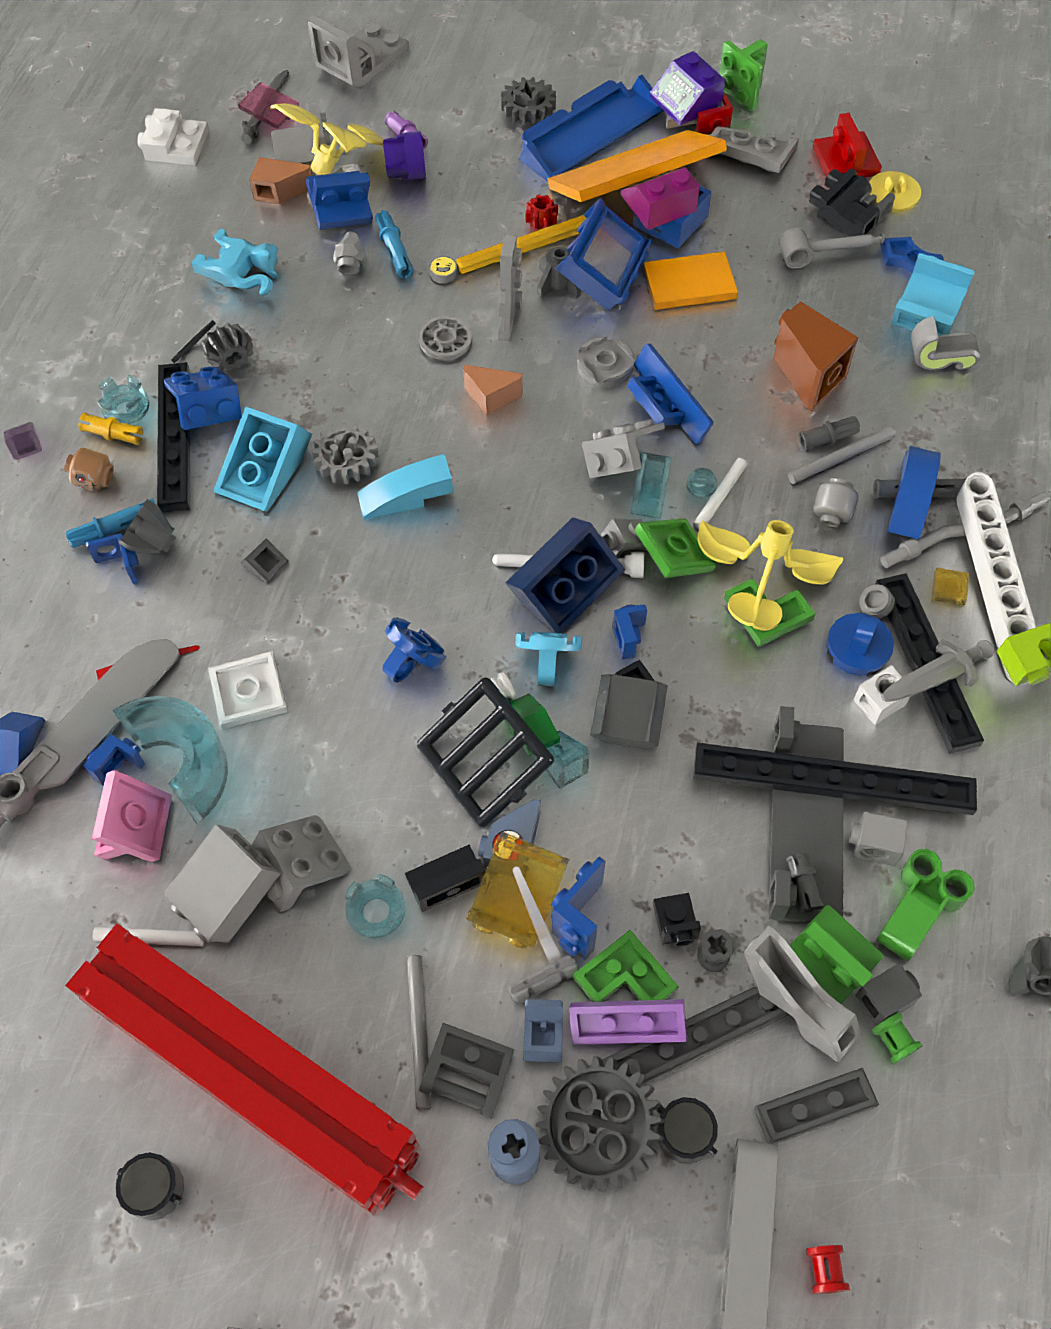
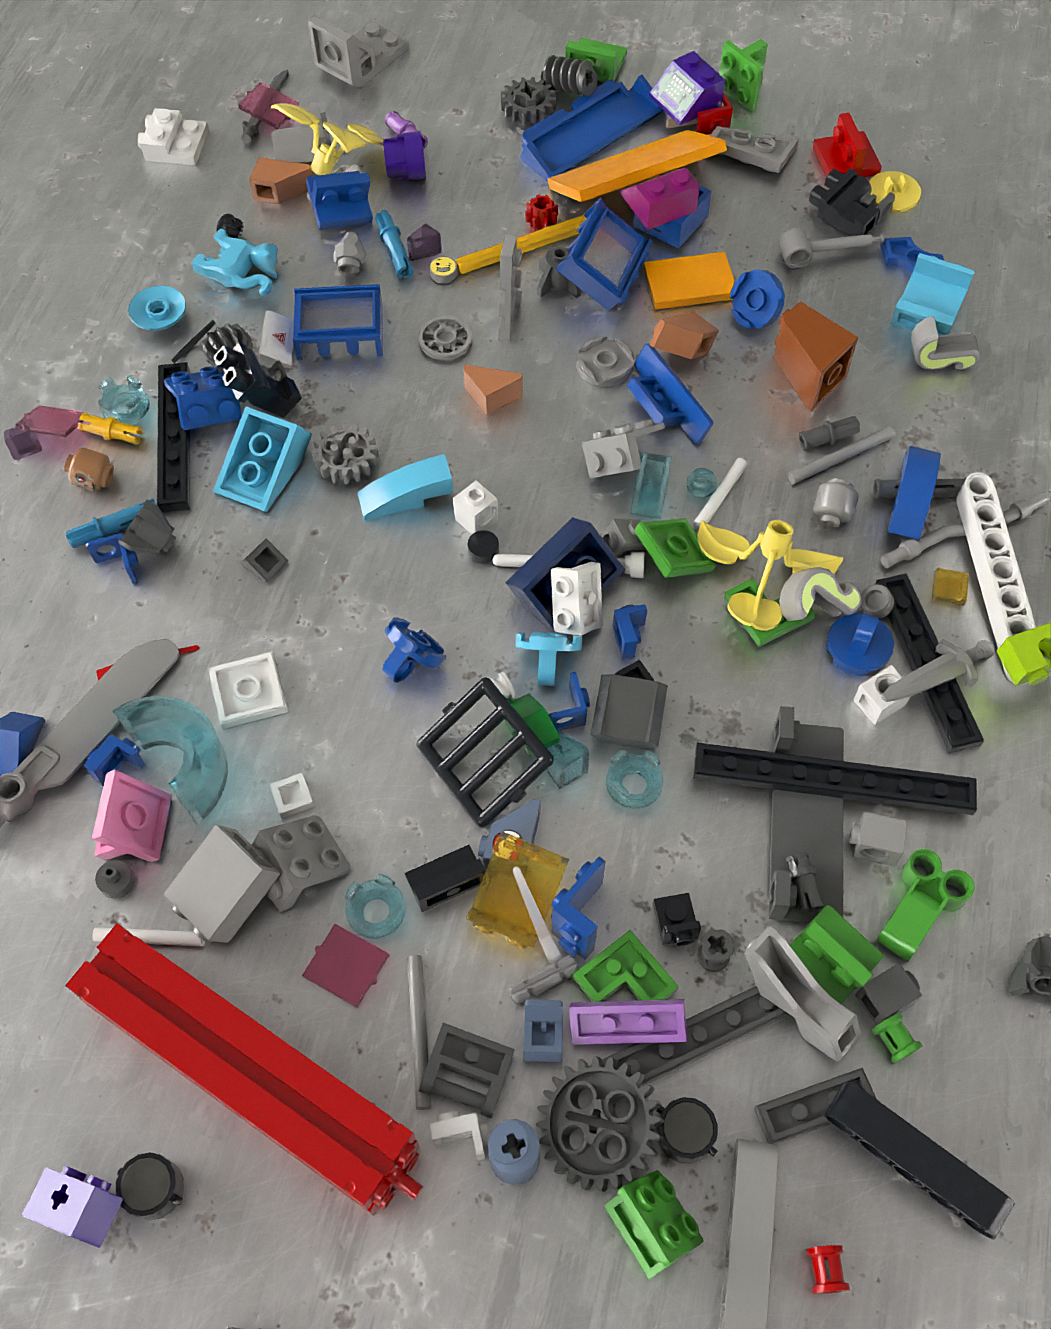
none -> clear pink piece [15,405,84,438]
none -> brick [21,1166,123,1248]
none -> dark grey tile [95,860,135,899]
none -> medium azure dish [128,286,186,331]
none -> black hips [214,342,302,418]
none -> black bush [216,213,244,239]
none -> white slope [259,310,294,368]
none -> white tile [270,772,314,819]
none -> blue window [292,284,383,360]
none -> clear pink piece [302,924,389,1008]
none -> clear purple slope [407,223,442,261]
none -> white bracket [429,1111,489,1161]
none -> white brick [453,481,498,534]
none -> black tile [467,530,499,563]
none -> dark grey piece [541,55,597,96]
none -> blue bracket [548,672,590,731]
none -> white bracket [551,562,603,636]
none -> bright green bracket [565,38,627,83]
none -> bright green bracket [604,1170,704,1280]
none -> clear light blue piece [606,749,663,809]
none -> nougat slope [649,312,719,359]
none -> blue tile [730,270,785,328]
none -> light grey animal [779,567,862,621]
none -> black beam [824,1081,1015,1240]

